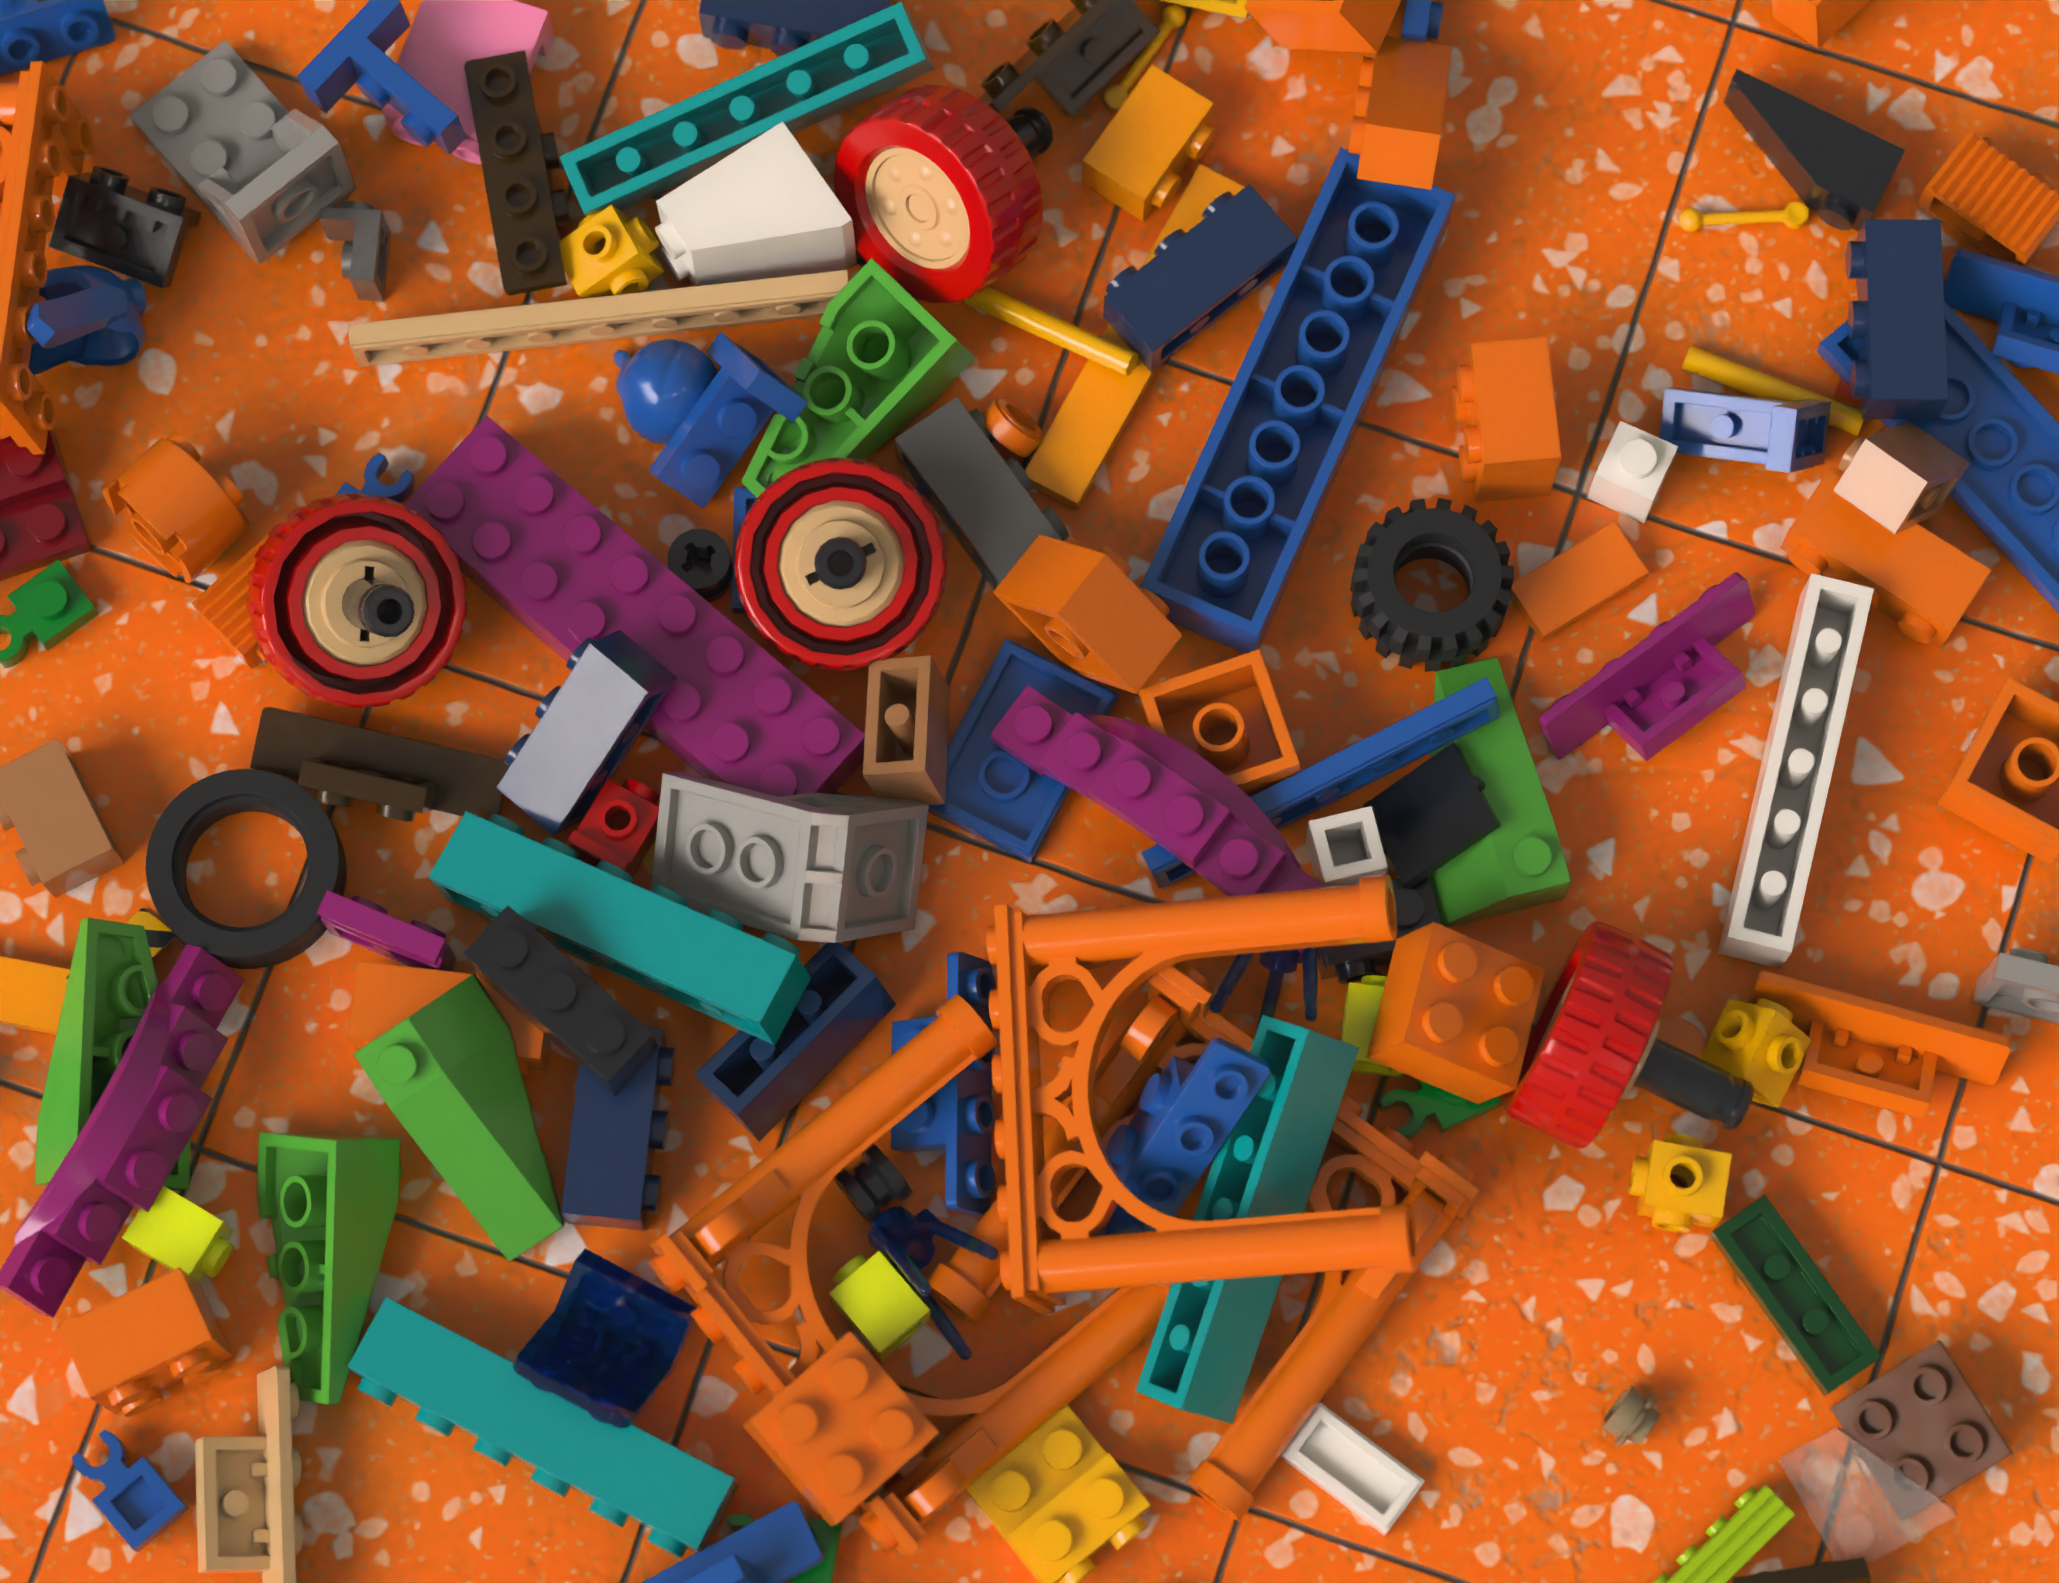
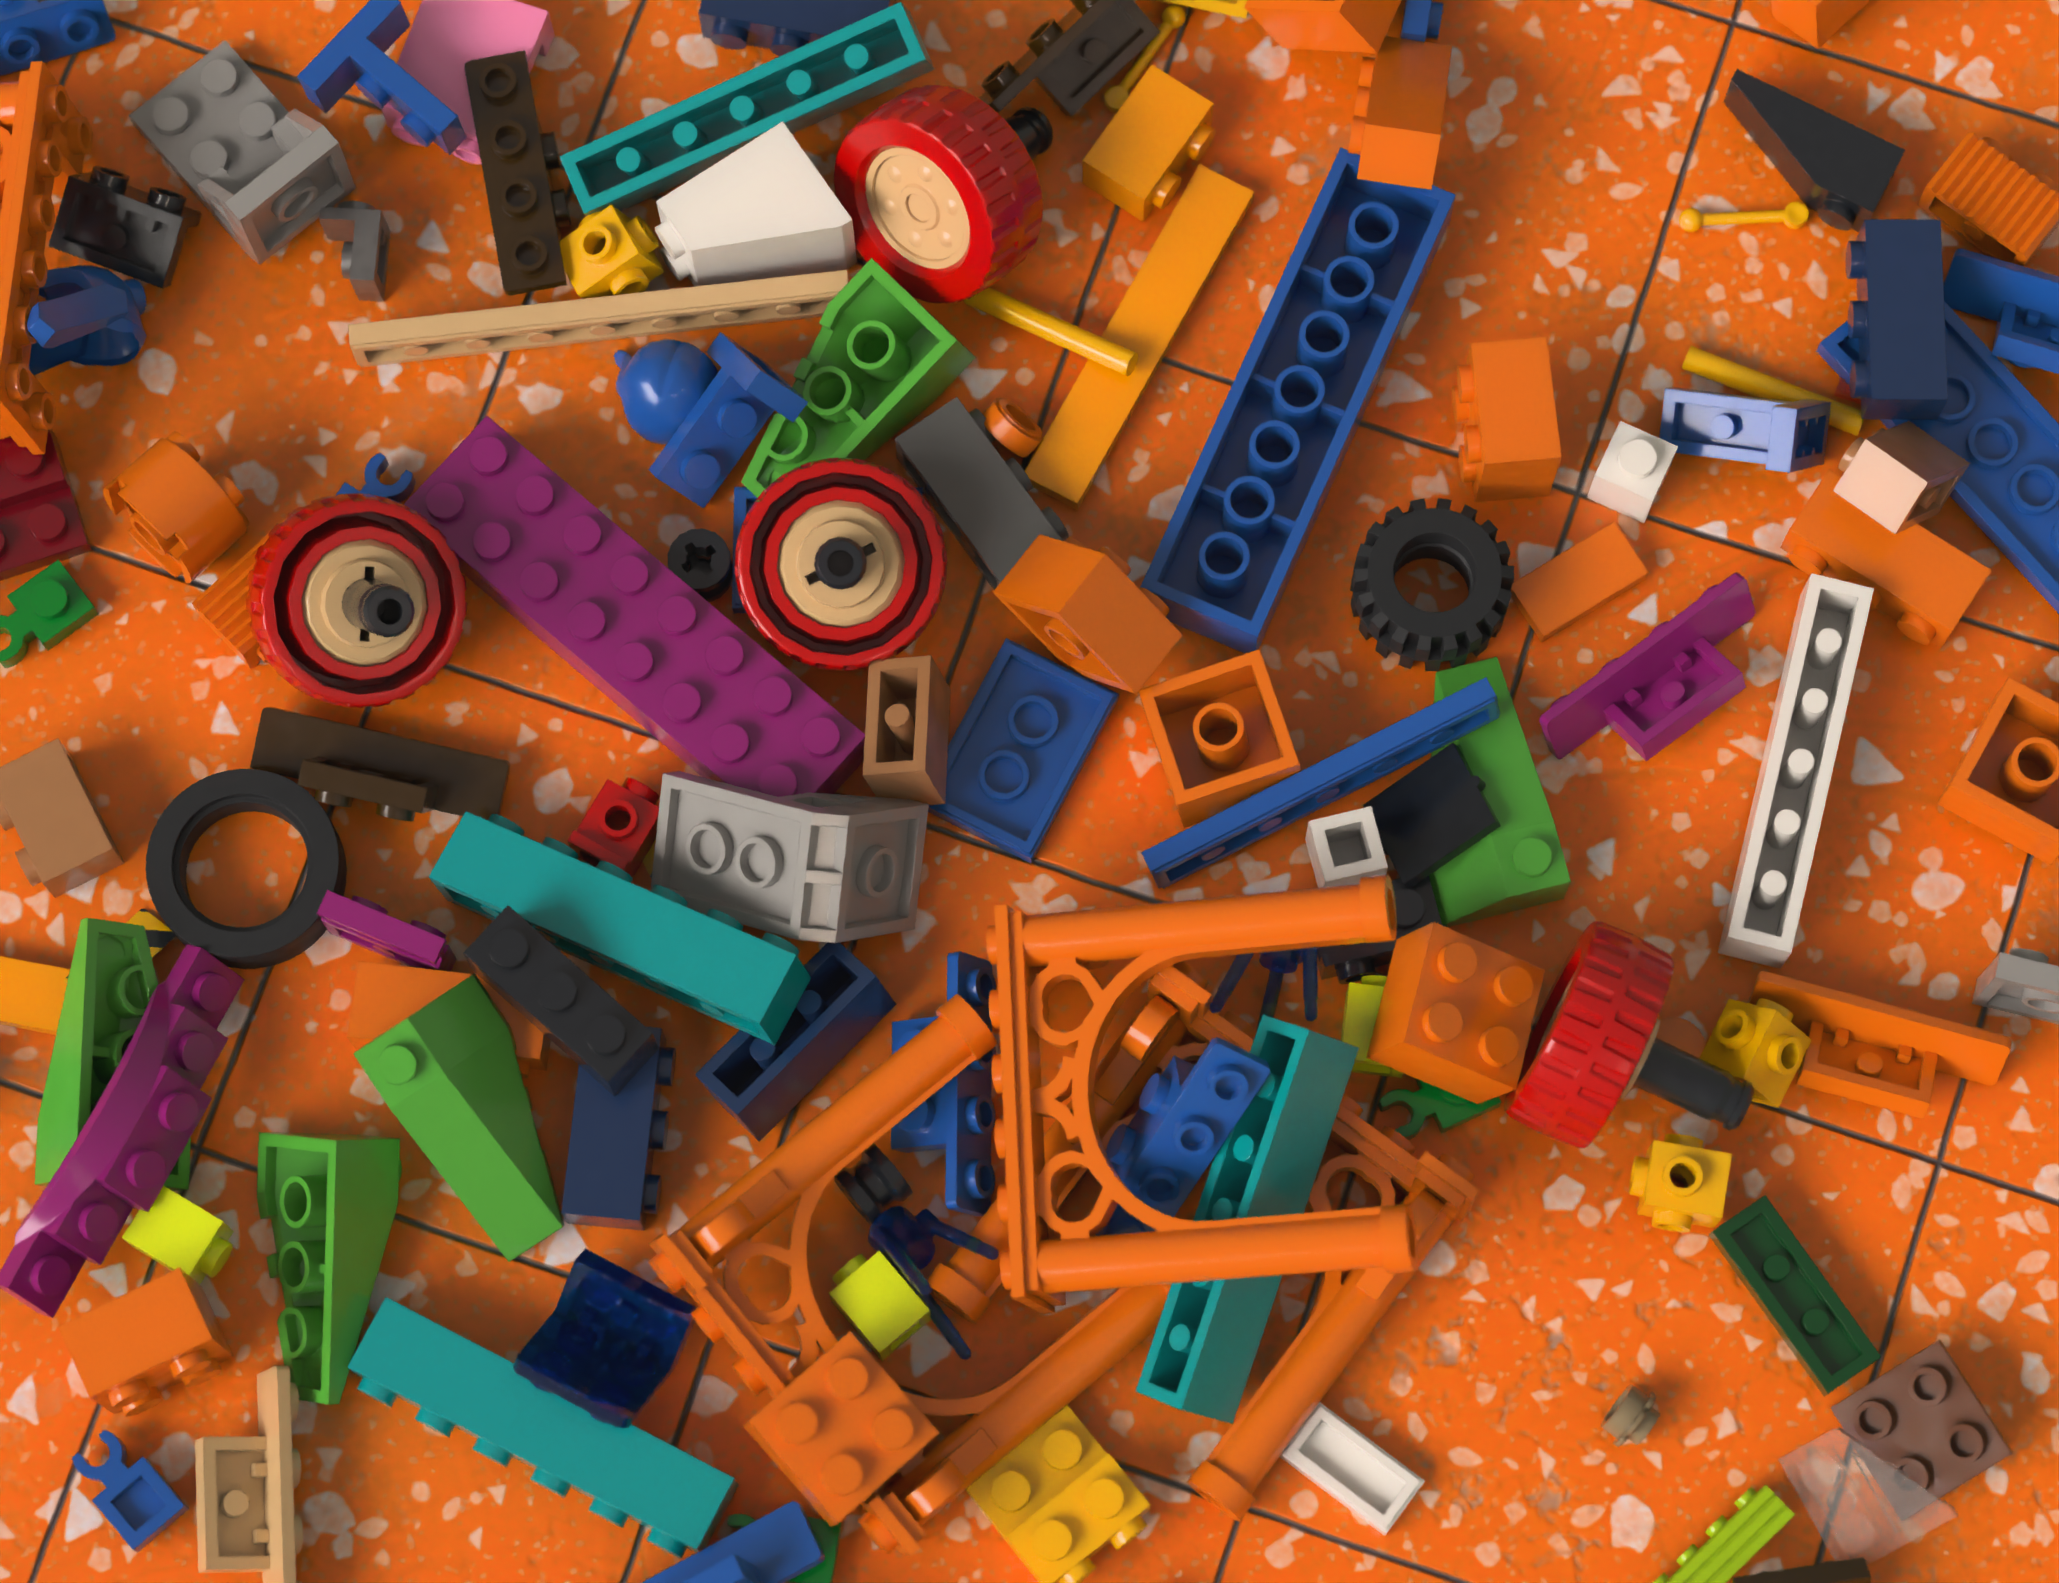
brick [496,630,677,836] -> none
magenta piece [990,685,1326,954] -> none
dark blue brick [1103,184,1298,372] -> none

